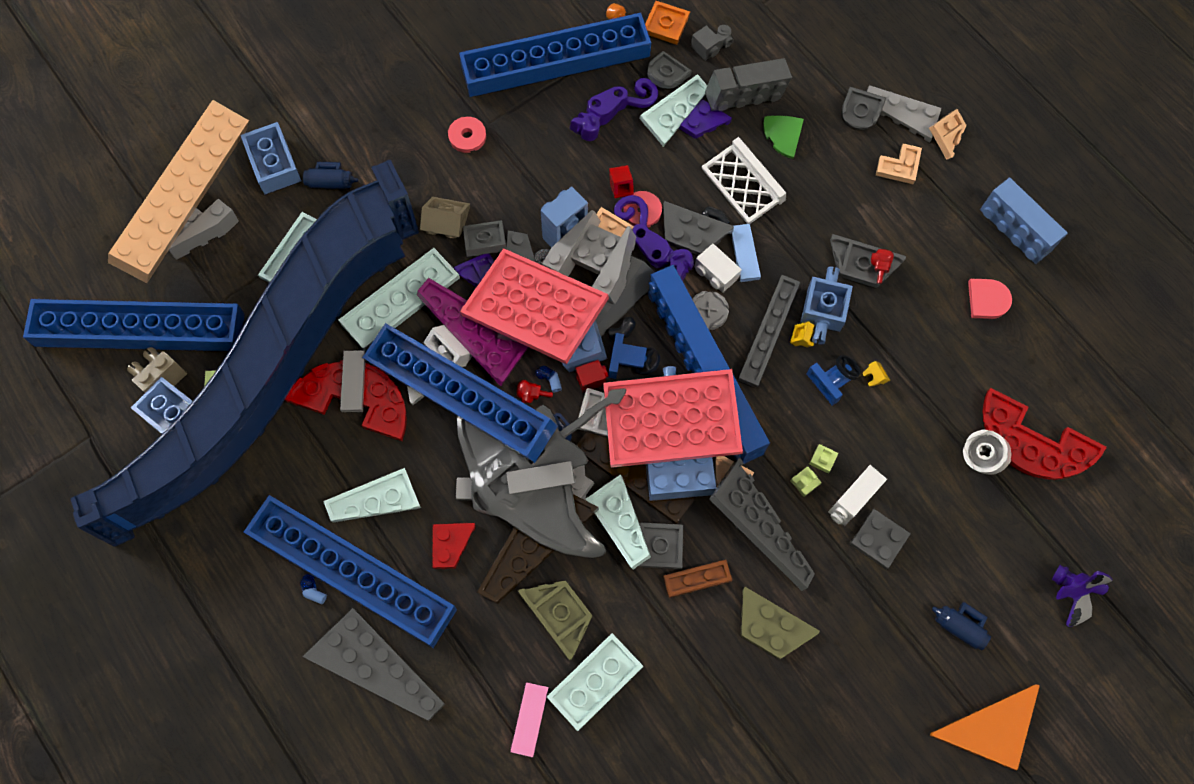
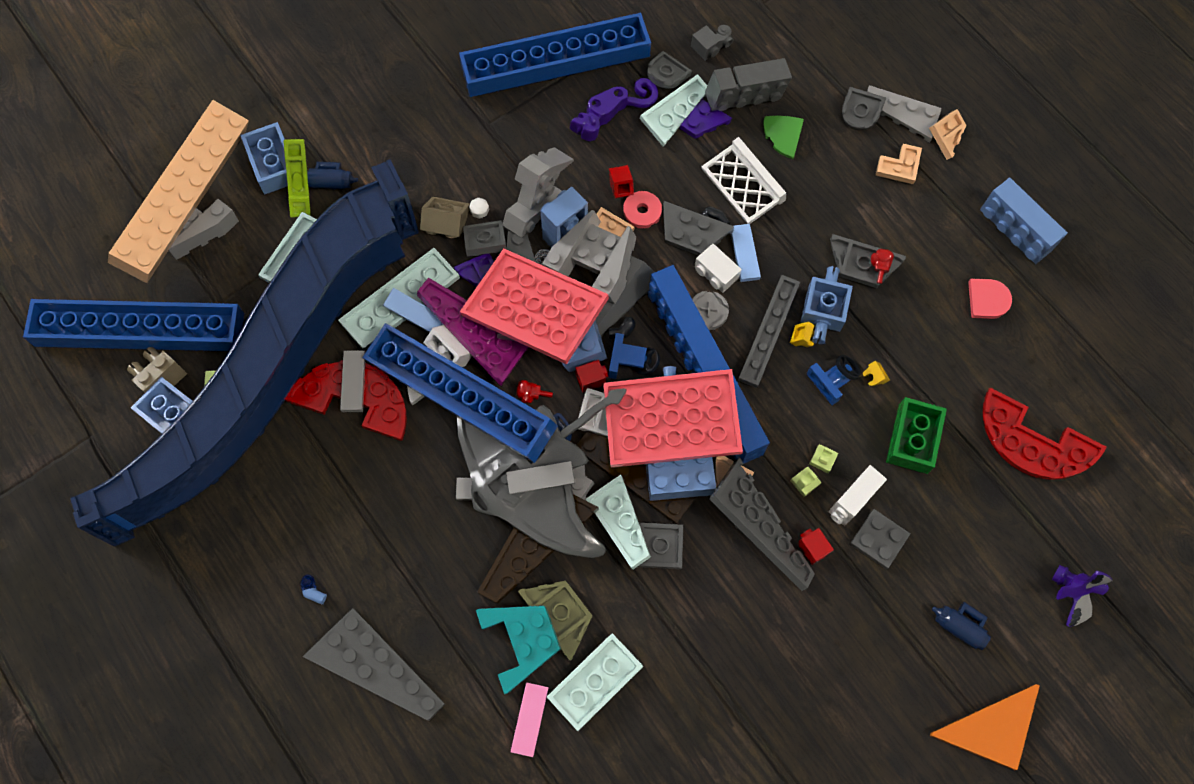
blue brick [244,495,457,648] -> none
light aqua wing [324,468,421,523] -> none
red wing [433,523,475,569] -> none
coral tile [448,117,486,153] -> none
arm [536,366,562,392] -> none
orange piece [606,3,626,19] -> none
dark purple animal [614,195,694,281] -> none
orange plate [645,1,690,45] -> none
dark orange tile [663,560,732,598] -> none
olive wing [741,587,820,660] -> none
white brick [963,430,1011,475] -> none
none -> lime slope [283,139,310,217]
none -> light blue tile [383,288,444,333]
none -> white tile [469,198,489,219]
none -> teal wing [476,606,561,694]
none -> light grey wedge [502,147,574,237]
none -> red brick [797,528,834,565]
none -> green brick [886,397,947,474]

